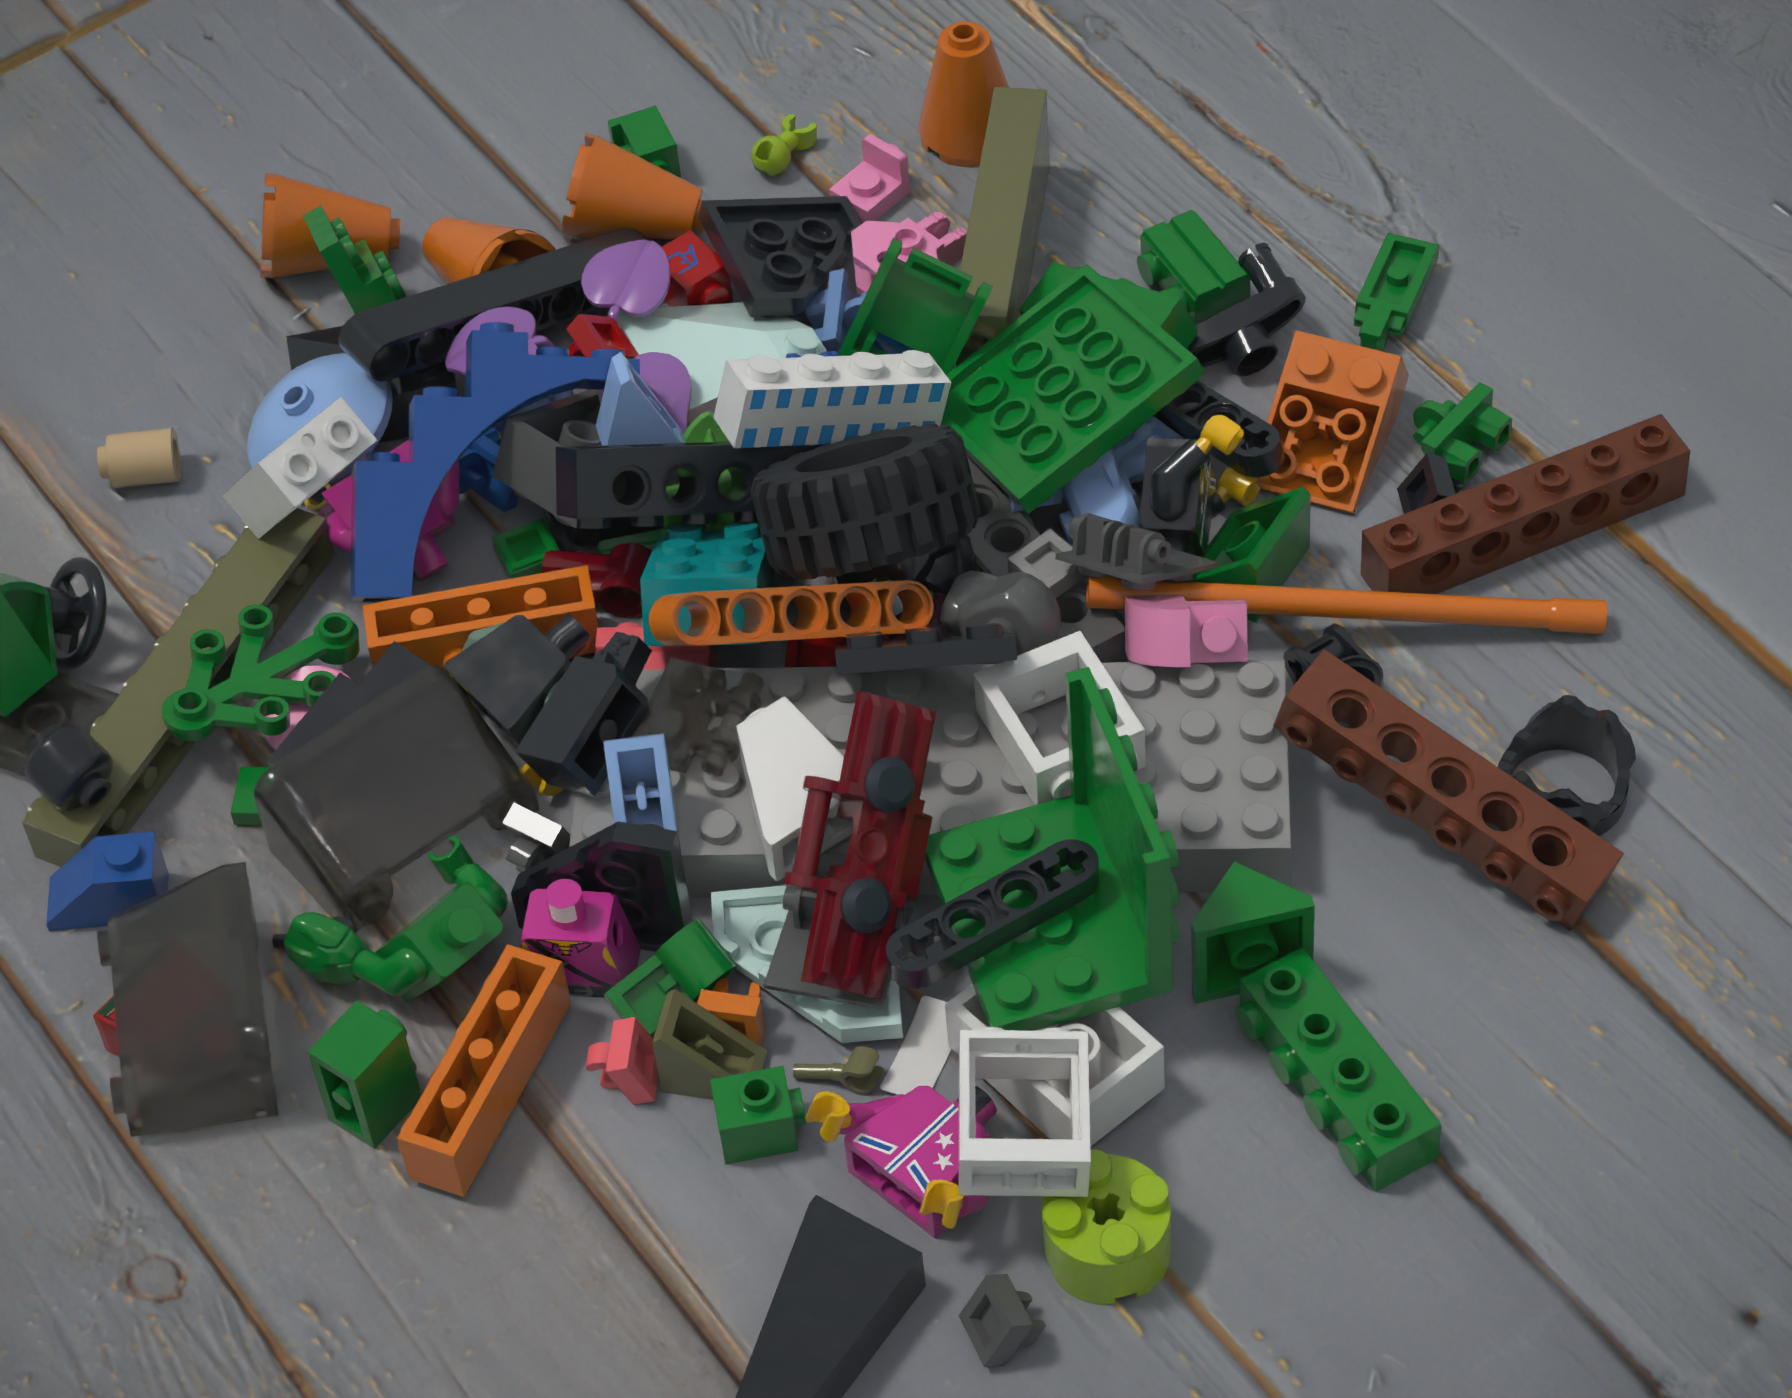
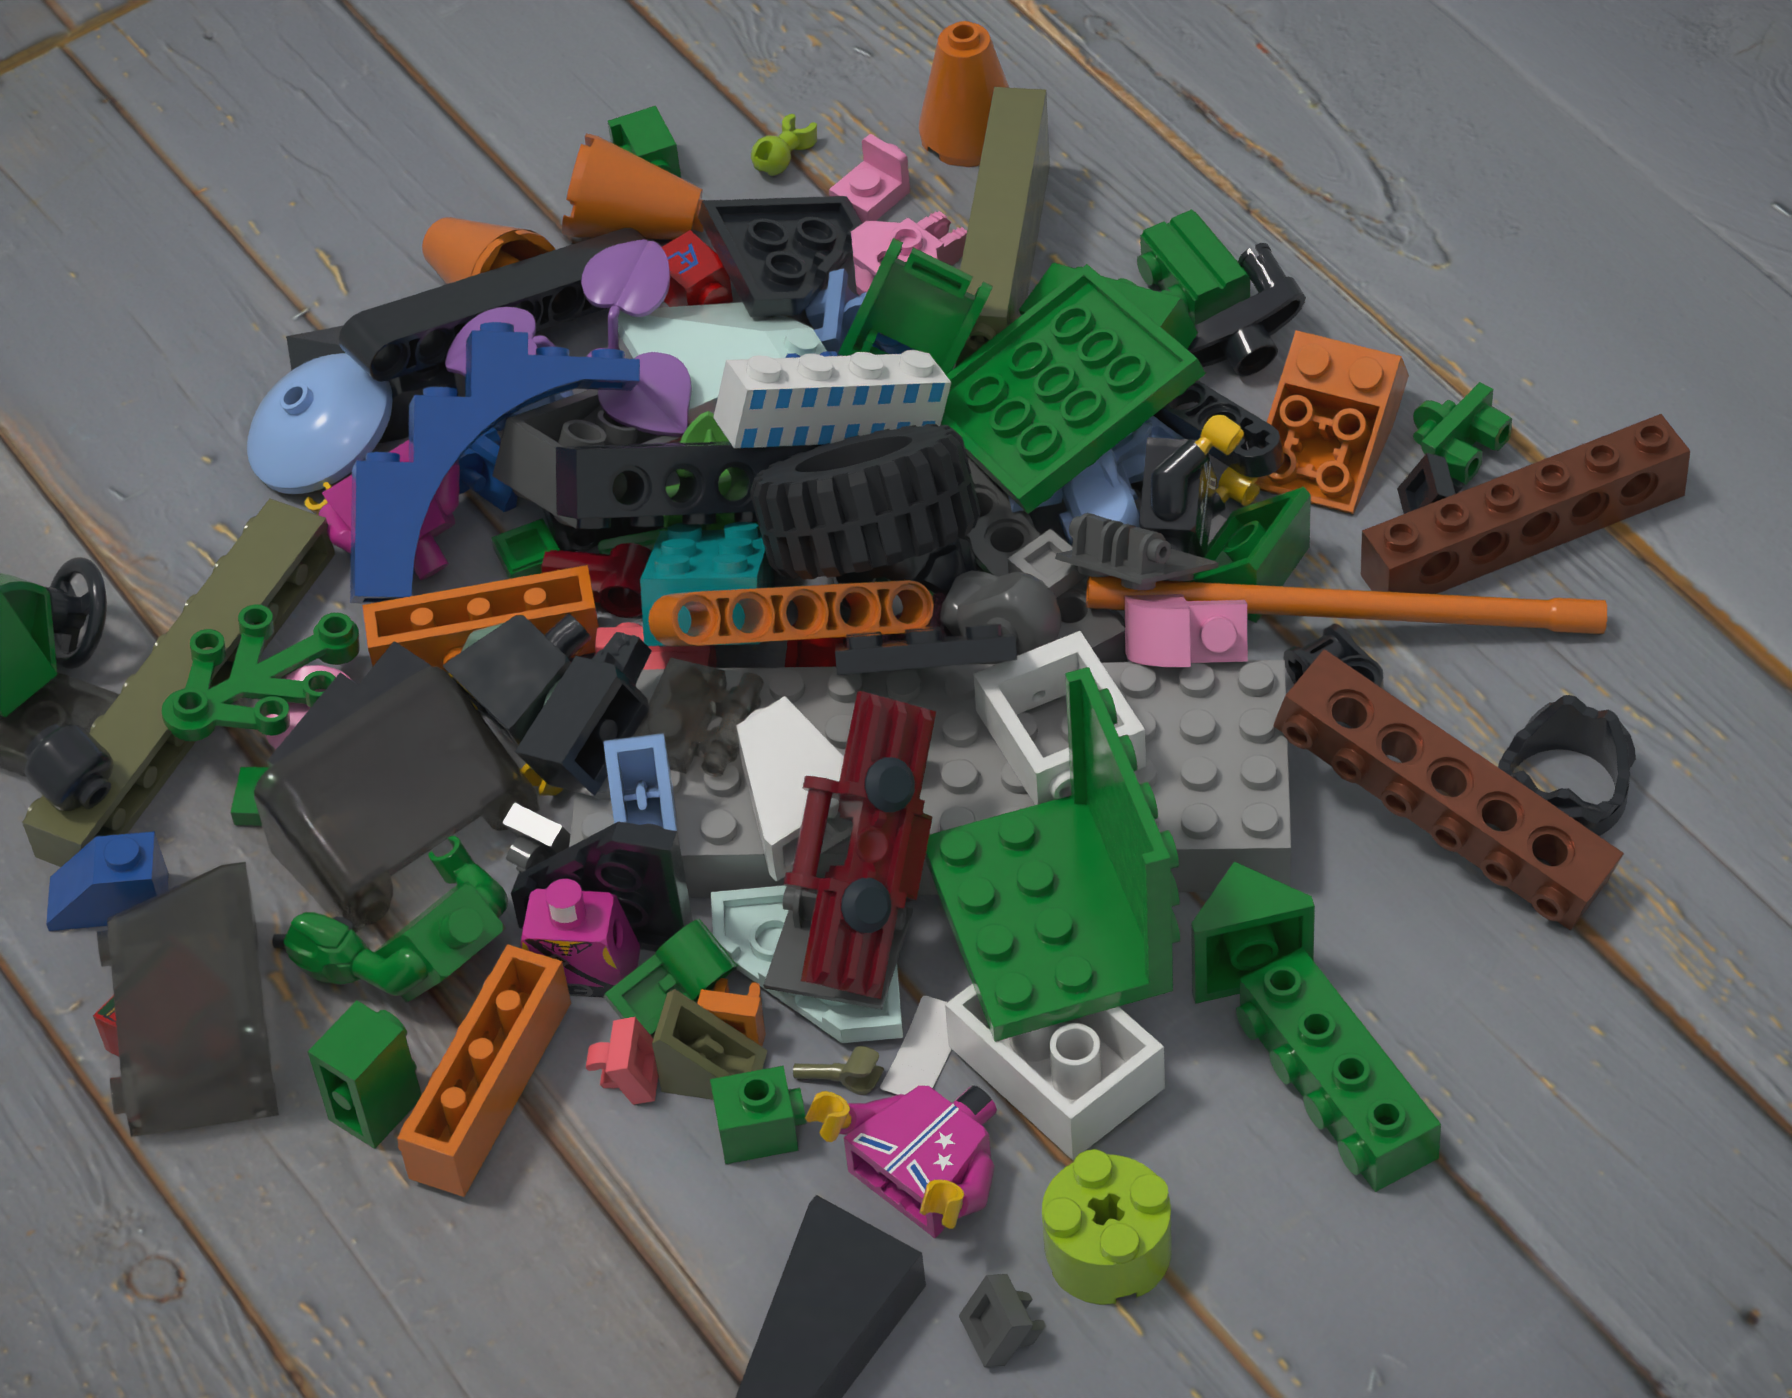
tan brick [97,428,181,488] -> none
white window [222,397,377,539] -> none
orange cone [260,173,400,279] -> none
green plate [303,206,407,314] -> none
red tile [566,314,639,359] -> none
light blue slope [596,352,686,445] -> none
black beam [886,839,1099,989] -> none
white window [959,1027,1091,1197] -> none
green hinge [1354,233,1439,352] -> none

